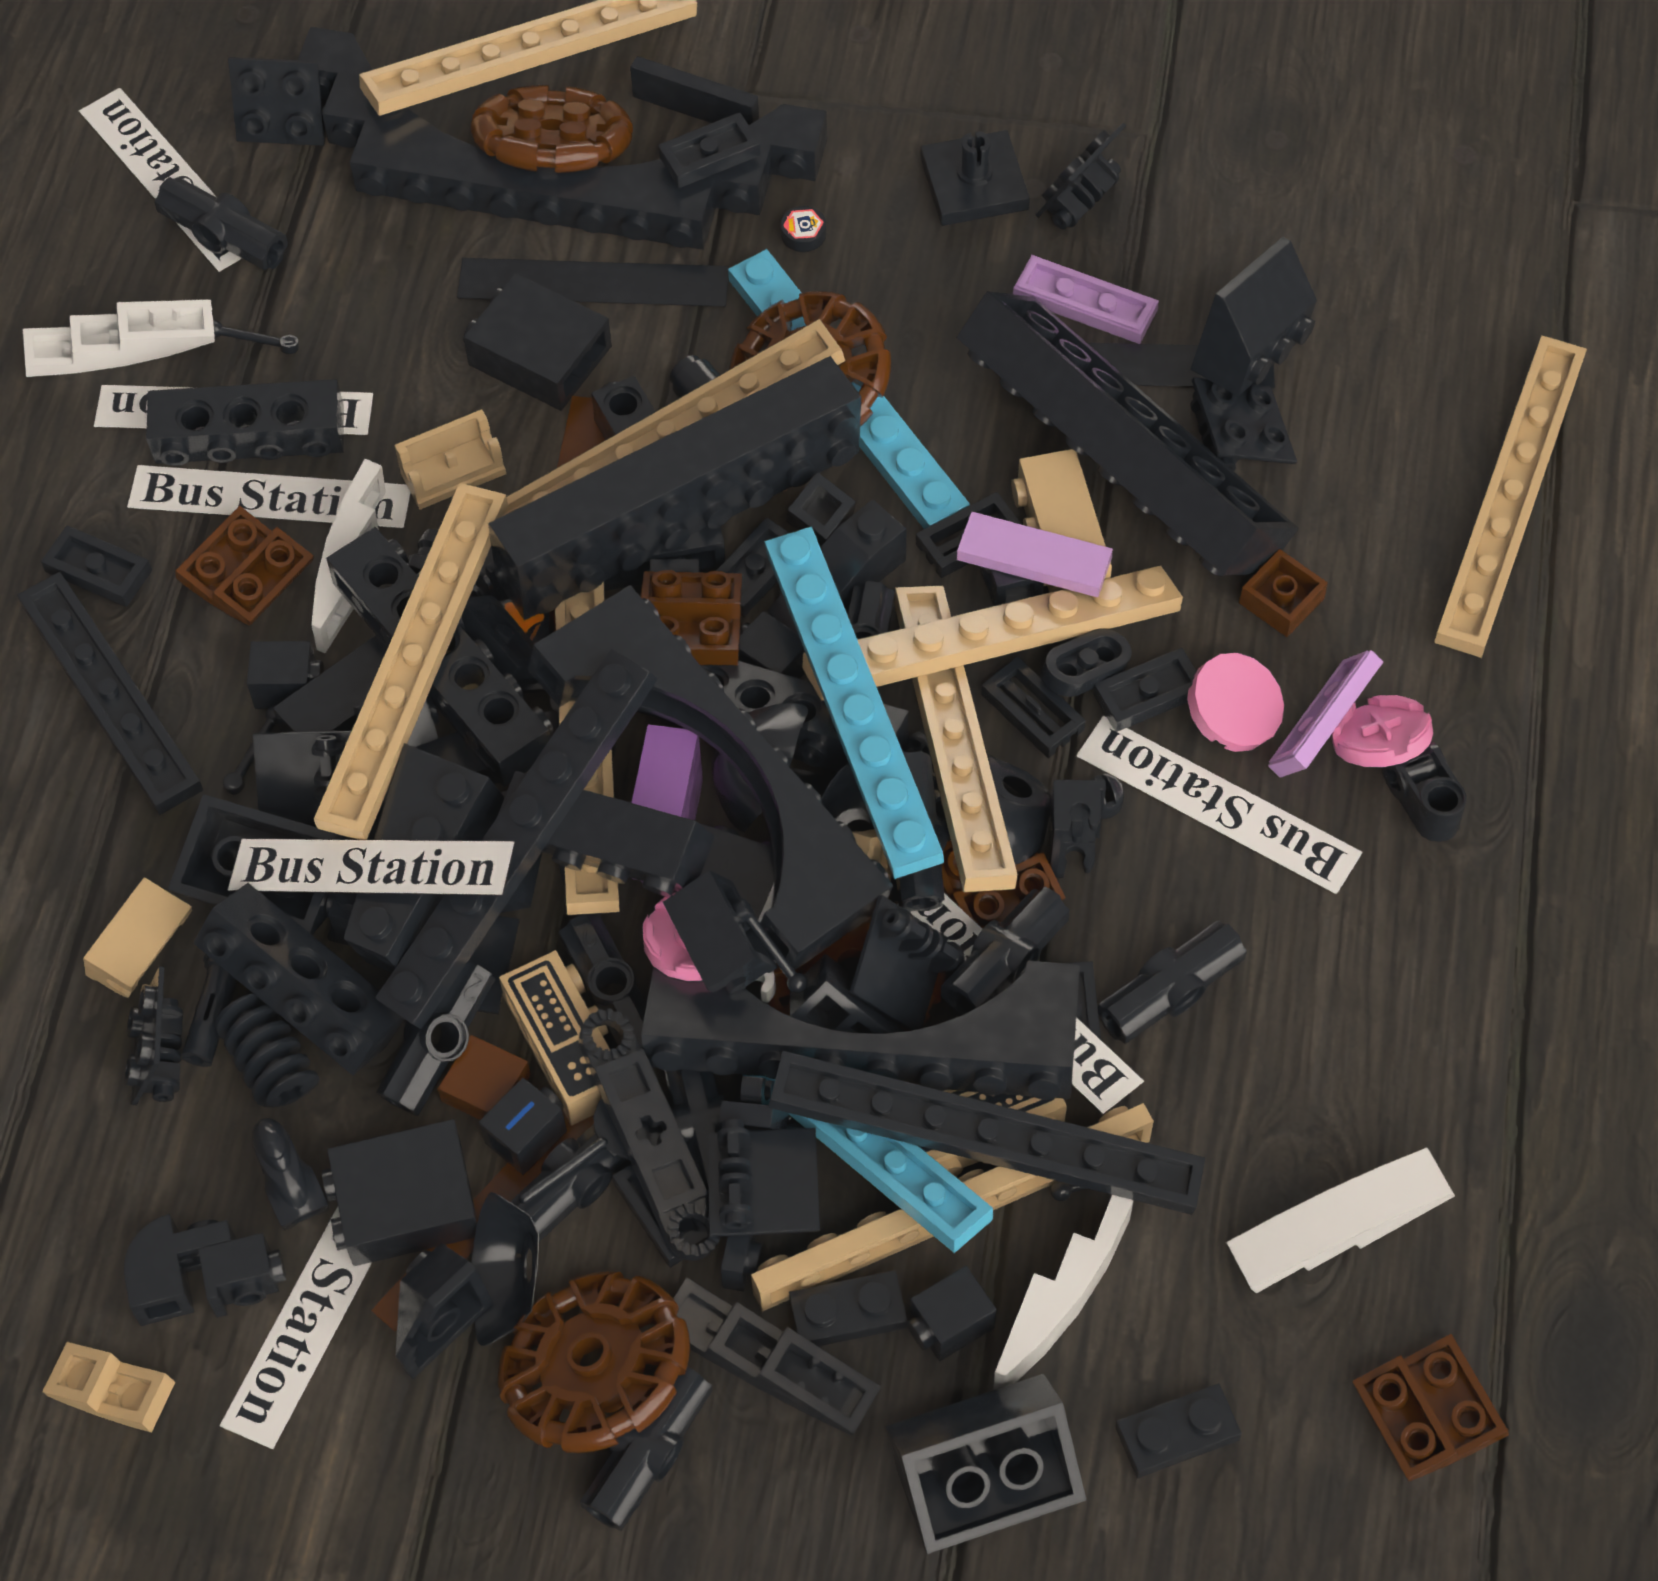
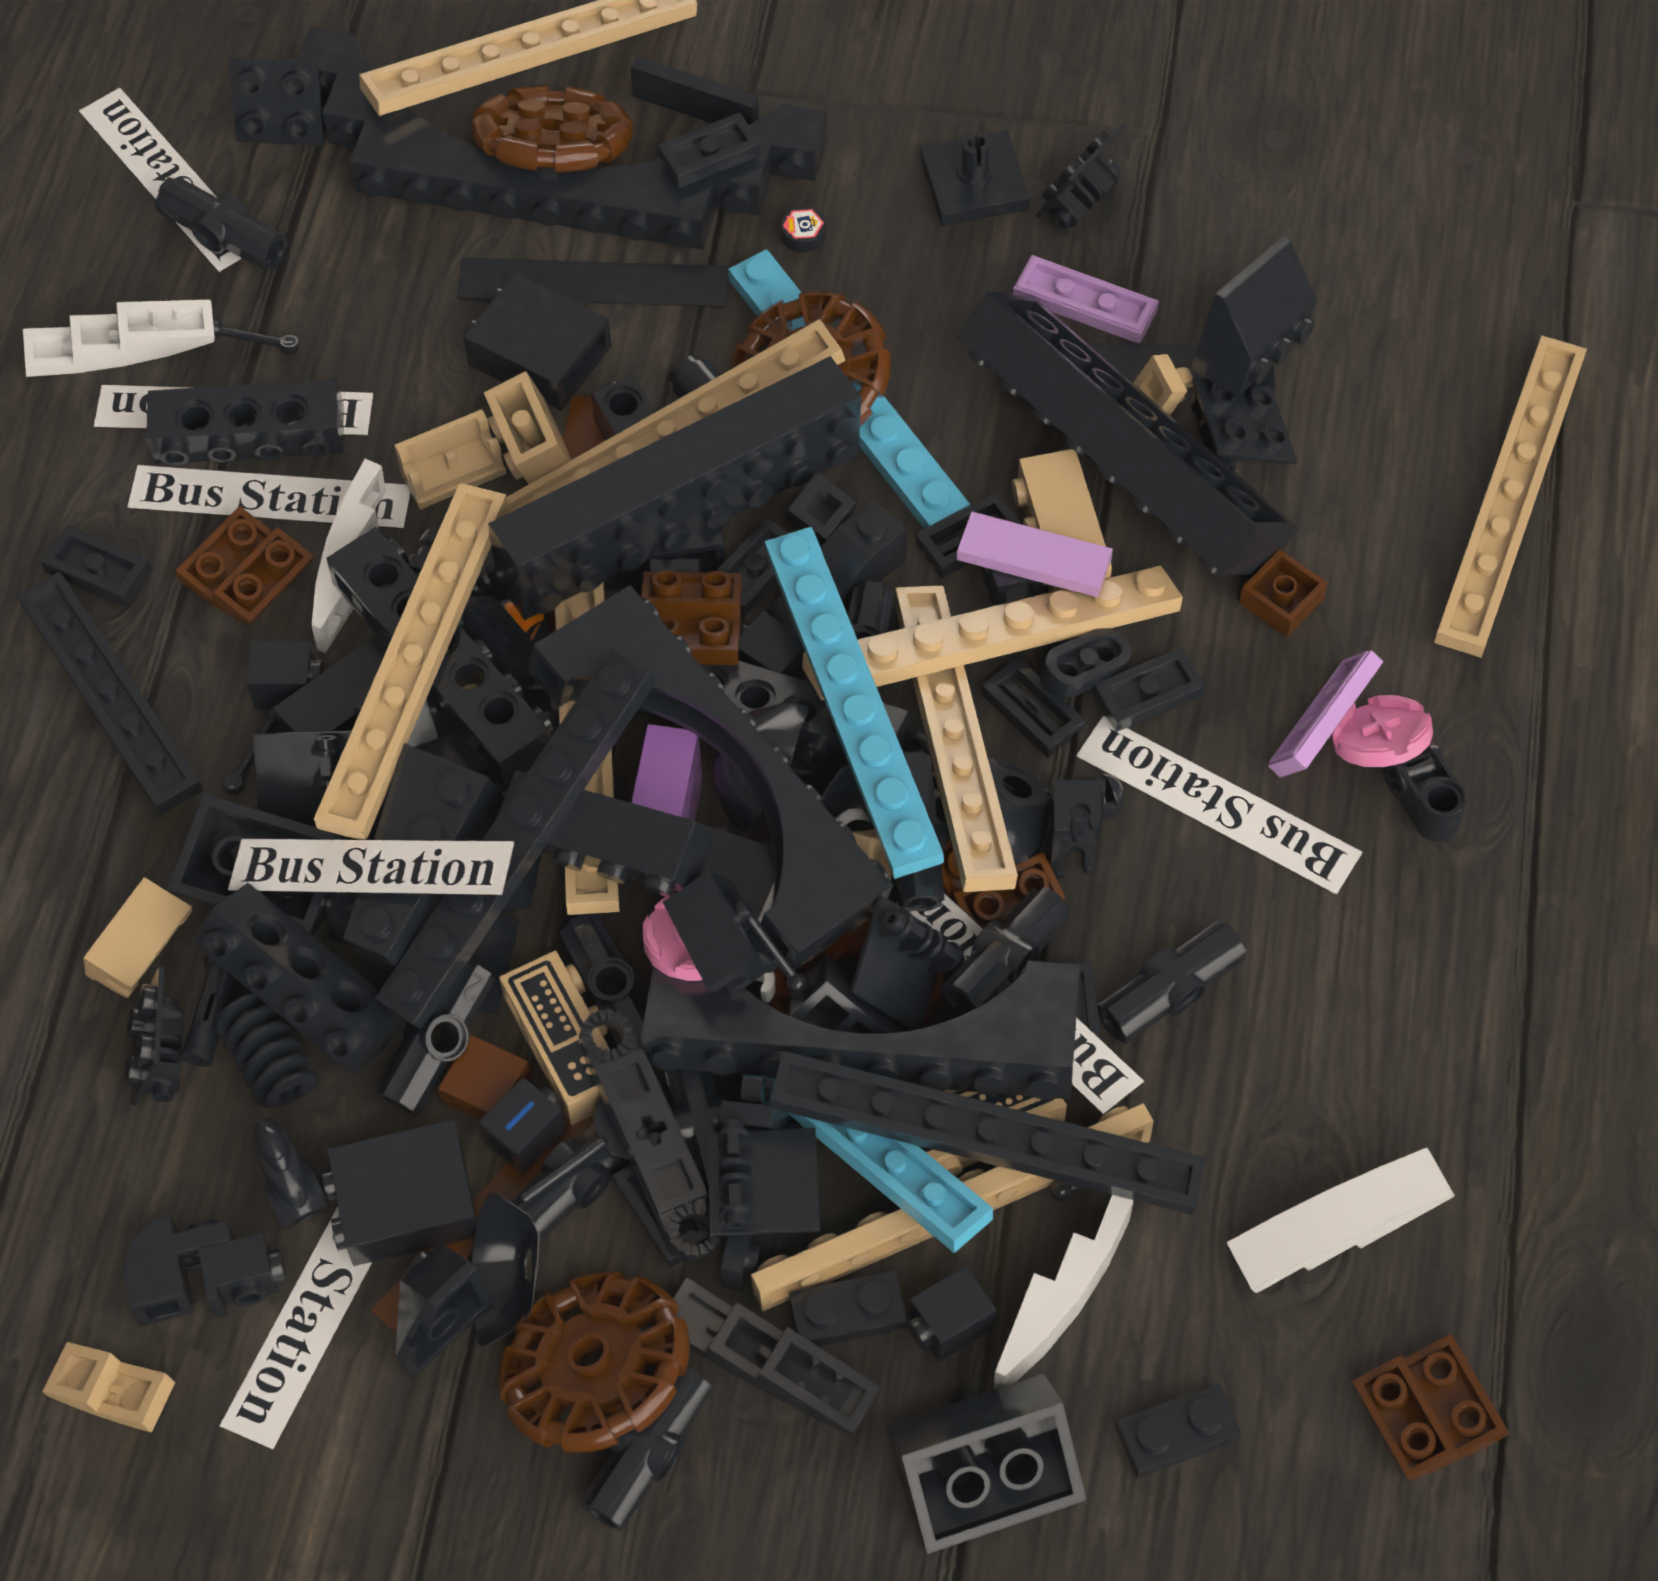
bright pink tile [1187,653,1284,752] -> none
none -> tan brick [484,371,572,484]
none -> tan tile [1133,354,1193,415]

